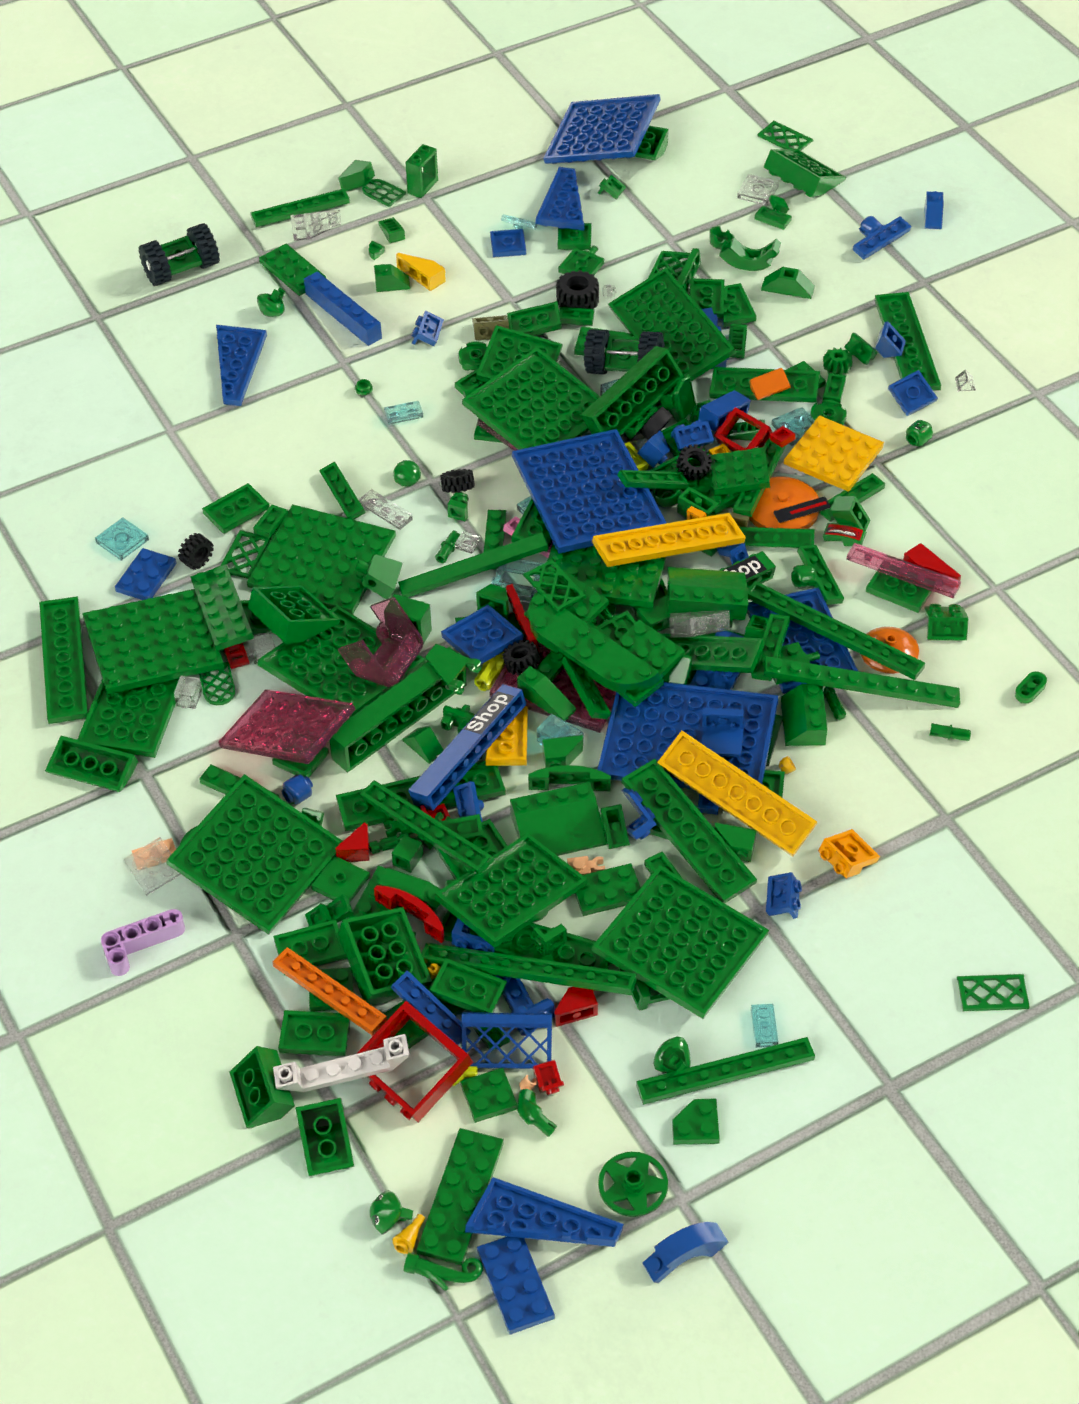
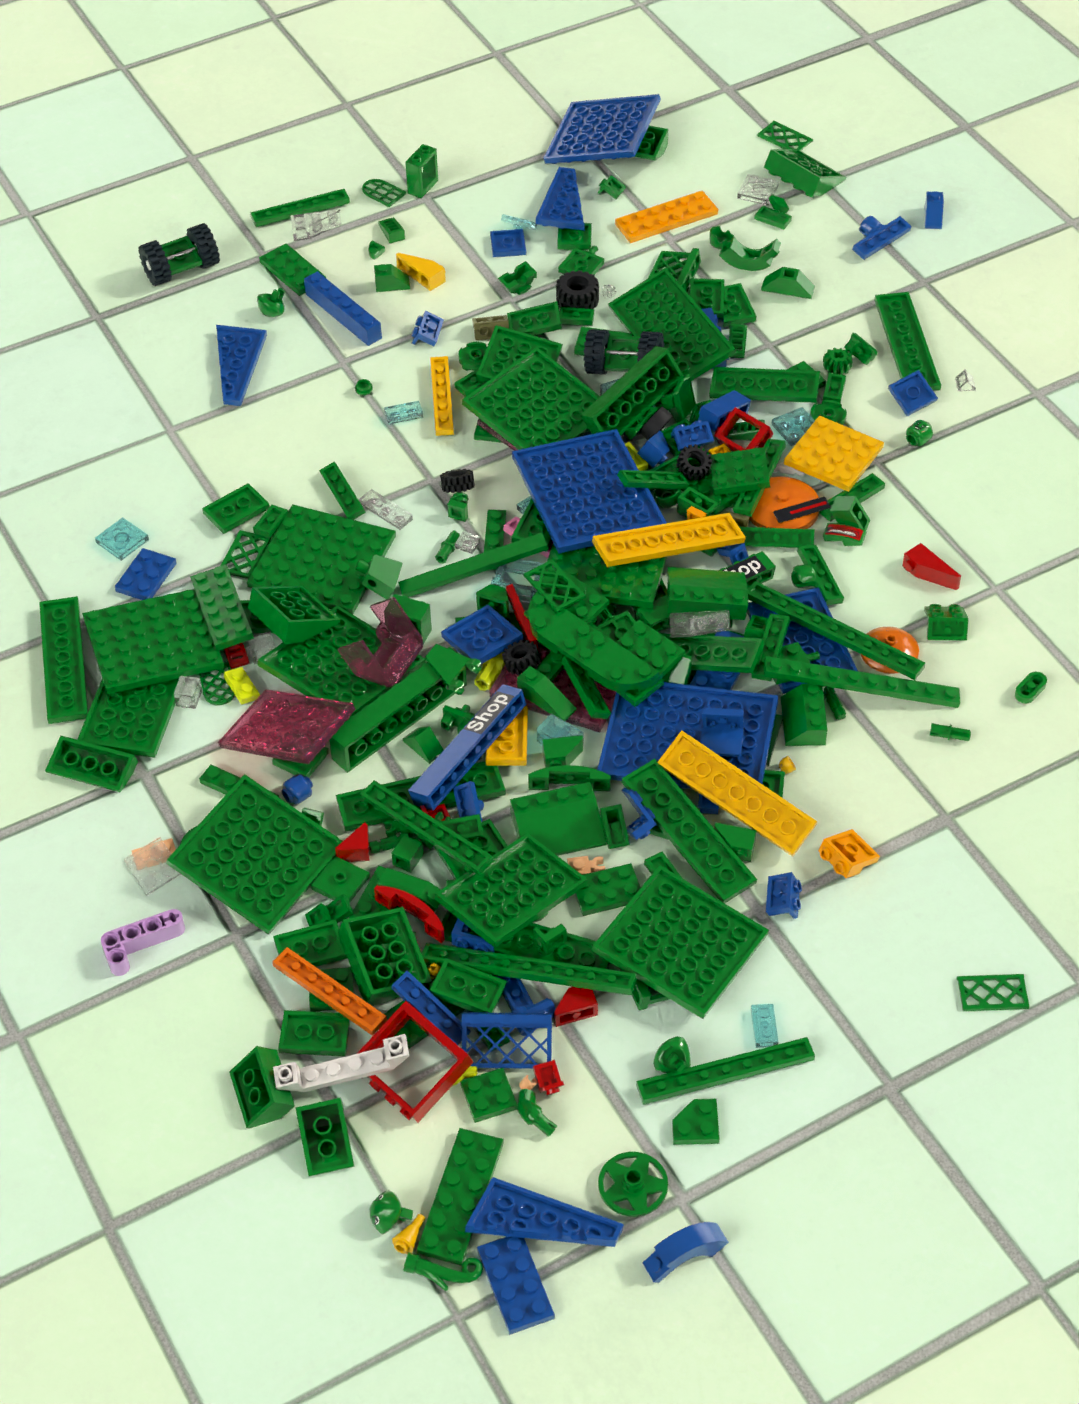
black tyre [178,533,214,570] -> none
green slope [338,160,375,191] -> none
green hair [393,460,421,487] -> none
orange slope [750,368,791,400] -> none
red plate [769,426,796,448] -> none
clear pink tile [846,543,961,599] -> none
green plate [866,562,935,613] -> none
blue slope [875,321,906,358] -> none
none -> neon yellow plate [224,667,260,705]
none -> yellow plate [430,356,454,436]
none -> green cylinder [498,261,537,295]
none -> light orange plate [615,190,718,243]

